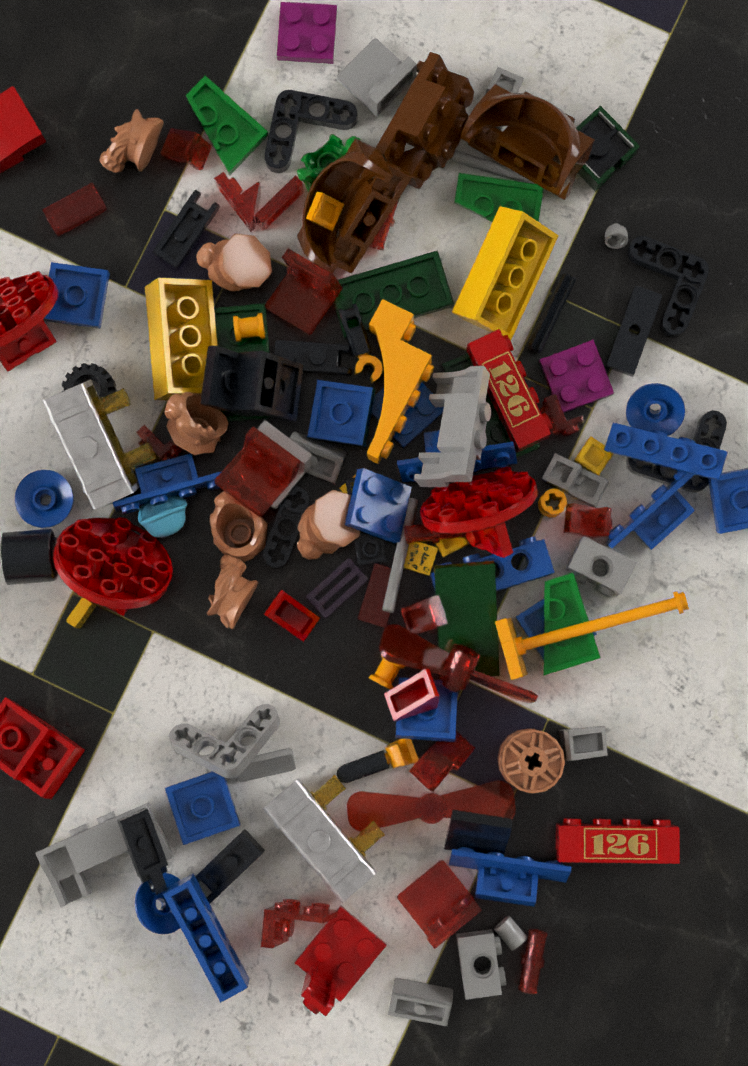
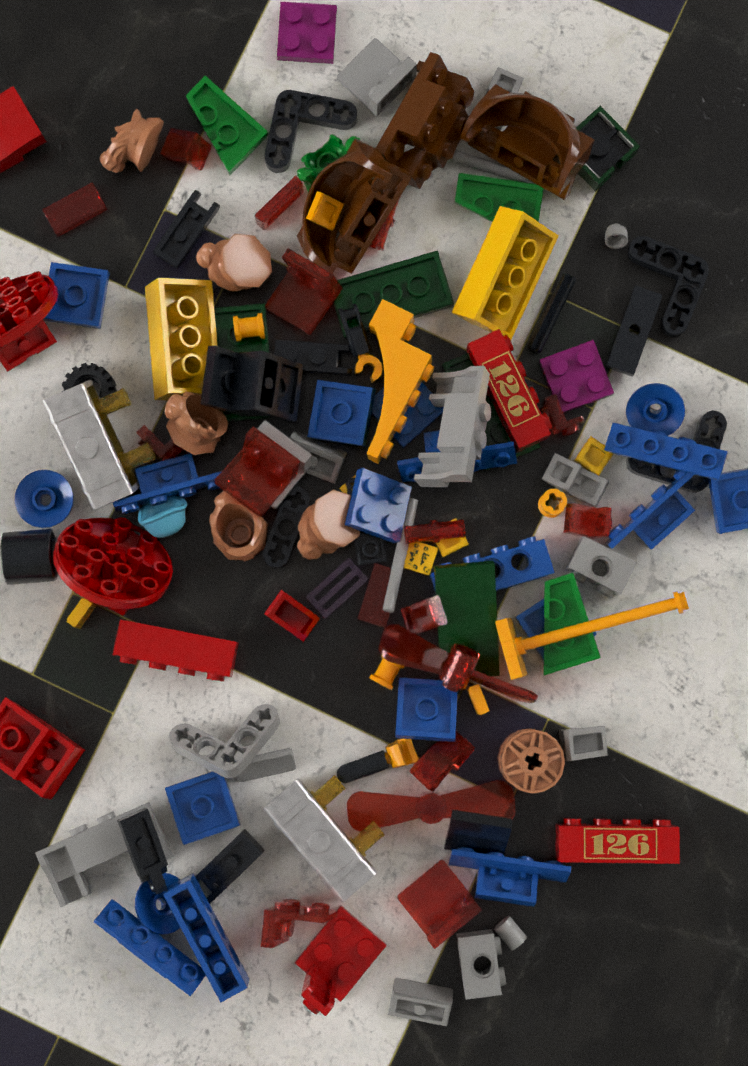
nougat piece [207,553,259,629] -> none
clear red slope [214,172,261,232] -> none
red slope [384,669,439,721] -> none
red bracket [420,467,538,558] -> none
clear red pin [518,929,548,994] -> none
none -> blue bracket [94,899,206,997]
none -> red brick [113,620,239,682]
none -> light orange tile [467,683,490,715]

